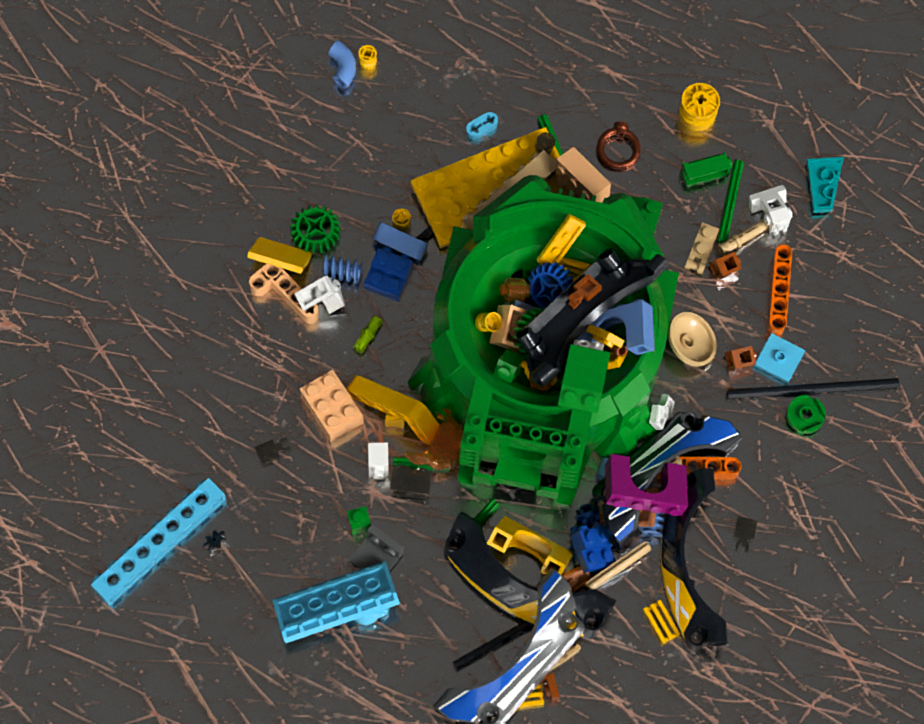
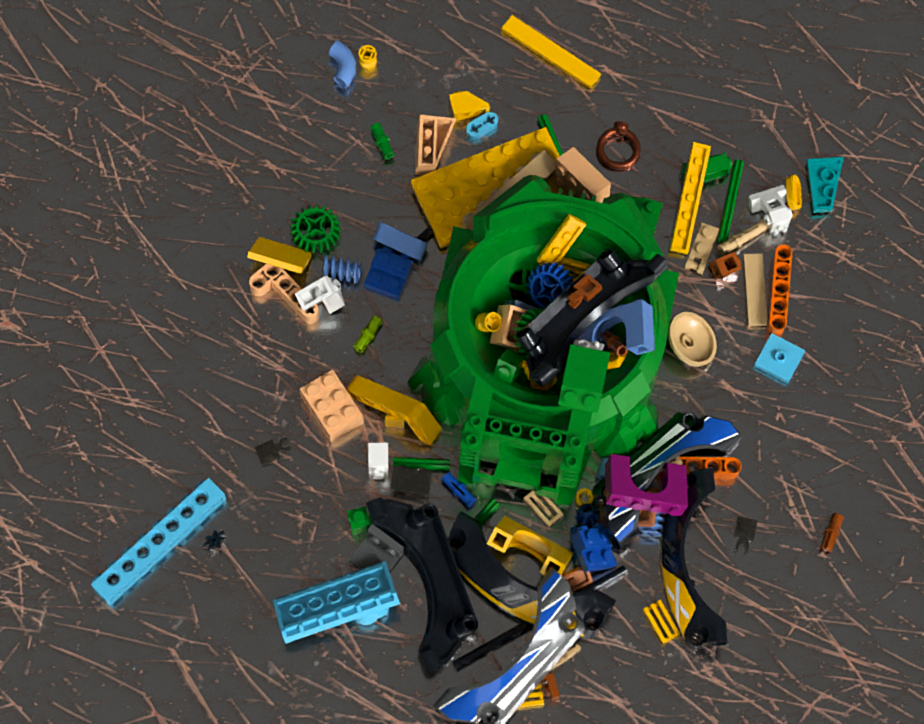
yellow wheel [392,208,411,232] -> none
clear orange torso [404,408,463,470] -> none
clear orange head [500,277,530,303] -> none
clear smoke wheel [535,132,555,154] -> none
tan axle [585,541,651,590] -> none
yellow plate [586,324,624,348] -> none
white tile [649,394,675,430] -> none
yellow wheel [678,83,720,131] -> none
dark orange brick [724,346,757,371] -> none
black piece [727,378,899,399] -> none
green plate [786,395,826,434] -> none
none -> black panel [366,498,479,672]
none -> green pin [370,123,395,160]
none -> light nougat wedge [414,115,457,175]
none -> blue pin [441,472,477,508]
none -> yellow slope [449,91,490,122]
none -> yellow tile [501,15,601,89]
none -> tan tile [523,490,564,528]
none -> yellow bush [575,488,593,506]
none -> yellow tile [669,142,711,255]
none -> tan tile [743,254,768,327]
none -> yellow tile [786,174,802,211]
none -> dark orange axle [821,513,844,552]

